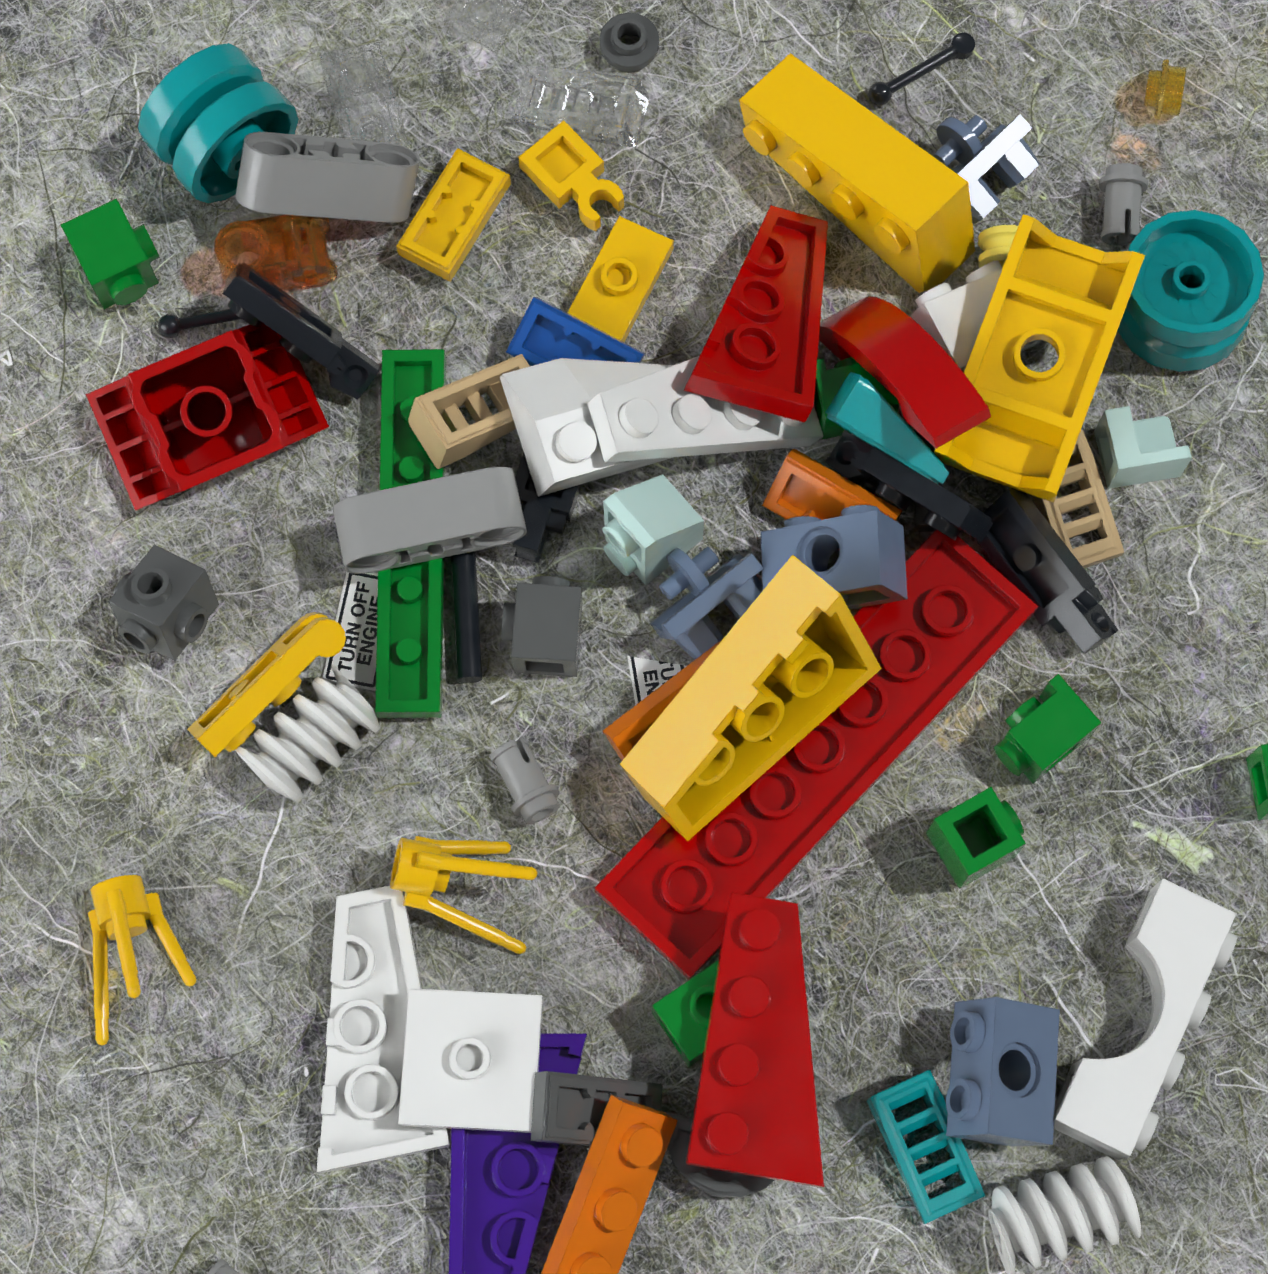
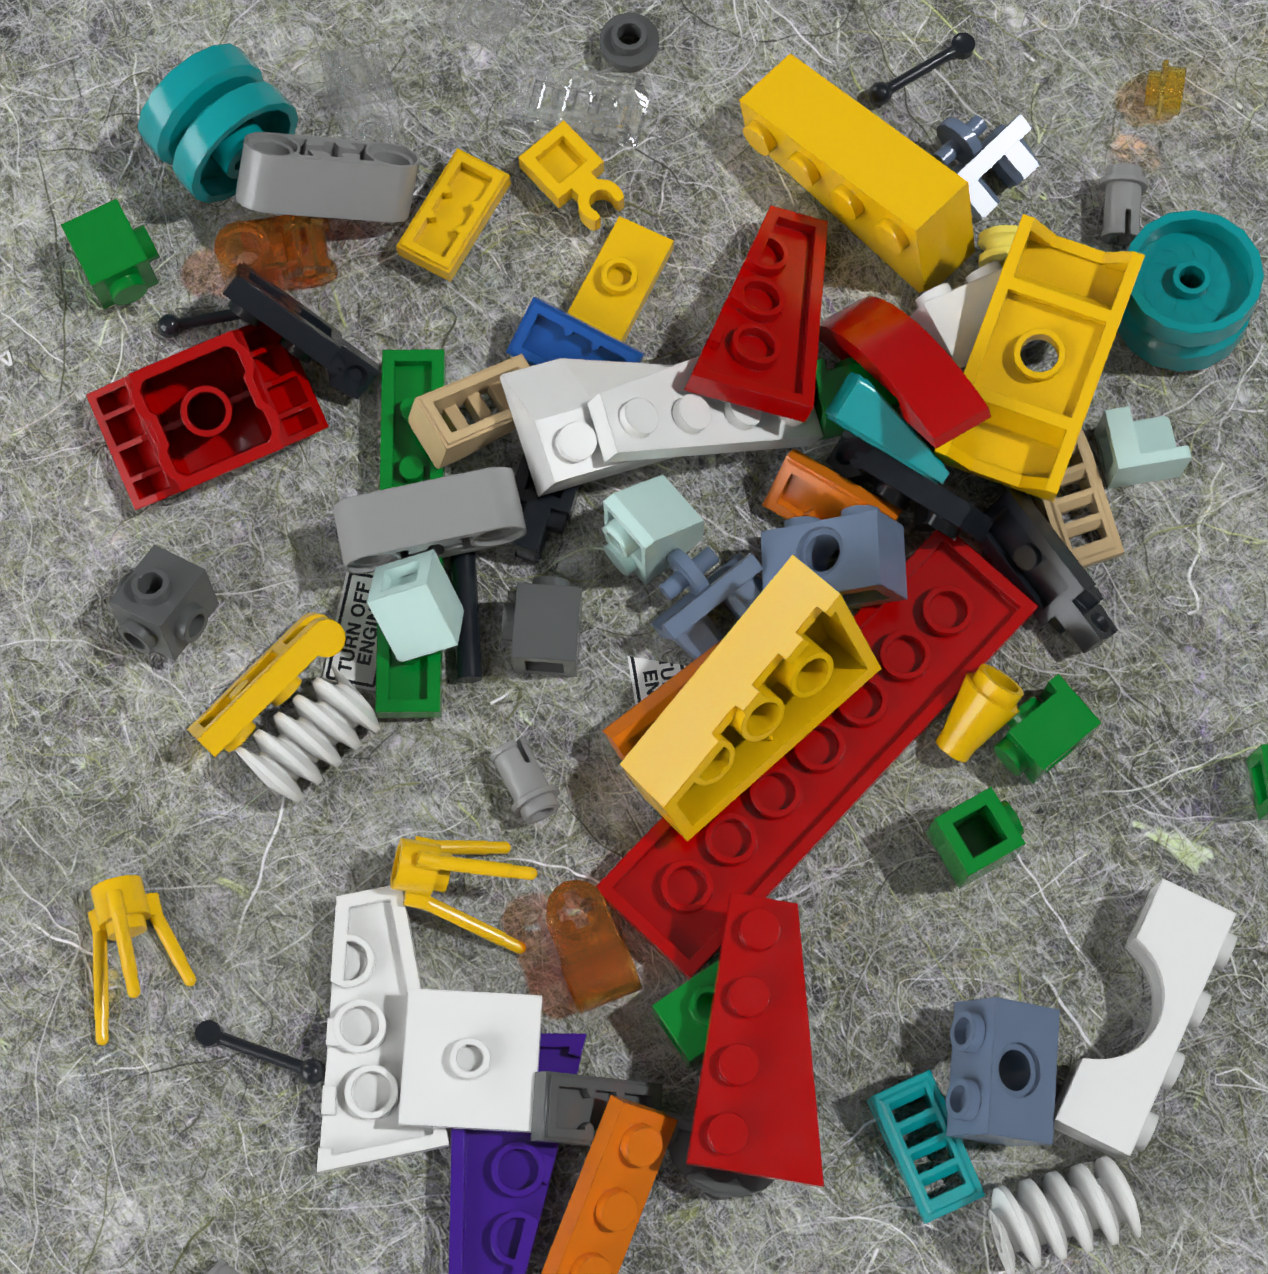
none -> black hinge [195,1020,326,1085]
none -> light aqua panel [367,549,464,662]
none -> clear orange piece [545,879,642,1014]
none -> yellow cone [935,664,1024,763]

